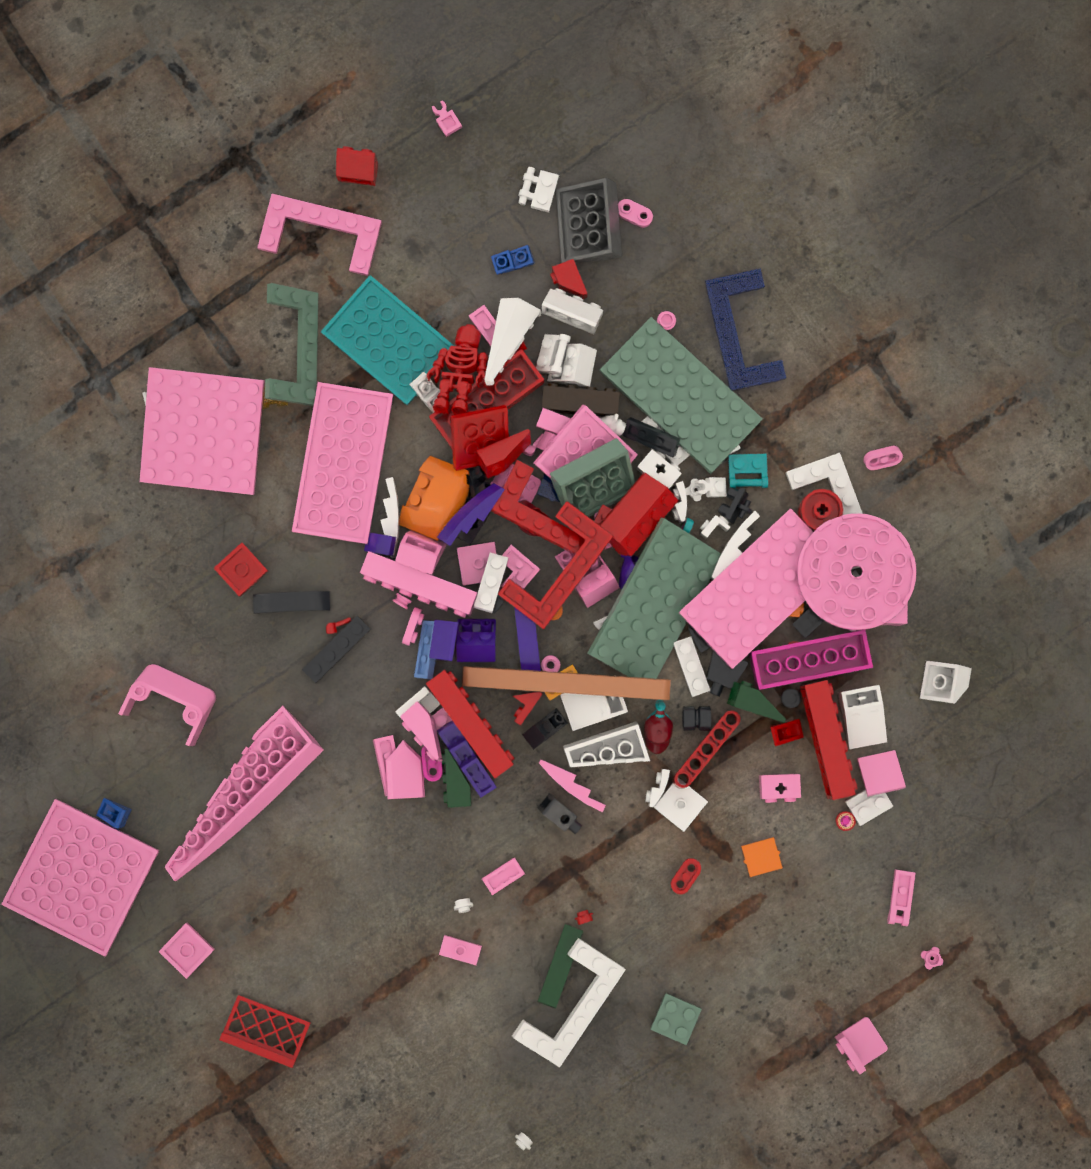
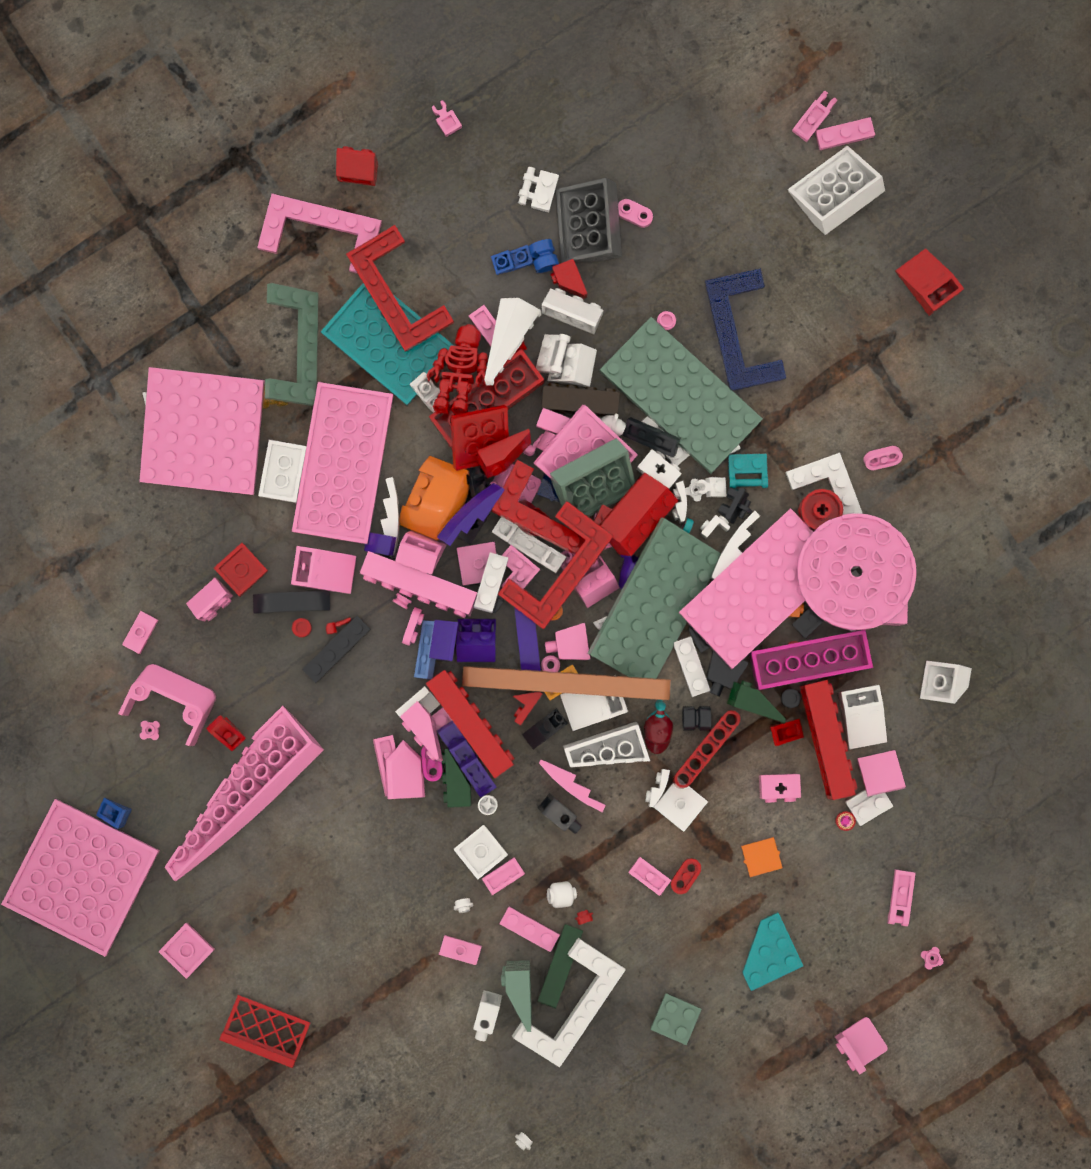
none -> bright pink plate [122,611,159,654]
none -> bright pink plate [140,721,160,740]
none -> bright pink slope [186,578,233,622]
none -> red slope [206,715,246,751]
none -> white plate [258,440,307,503]
none -> bright pink slope [291,546,356,594]
none -> red tile [292,618,312,638]
none -> red plate [346,225,454,352]
none -> white plate [454,825,508,879]
none -> white torso [473,990,502,1041]
none -> white wheel [478,795,498,815]
none -> white slope [492,517,566,573]
none -> bright pink plate [500,906,560,952]
none -> sand green slope [501,960,532,1032]
none -> blue wheel [528,239,559,273]
none -> bright pink torso [545,623,590,660]
none -> white head [547,881,577,908]
none -> bright pink plate [628,857,671,896]
none -> teal plate [742,912,803,991]
none -> white slope [788,146,885,235]
none -> bright pink hinge [792,91,837,142]
none -> bright pink plate [815,117,875,150]
none -> red slope [895,249,964,316]

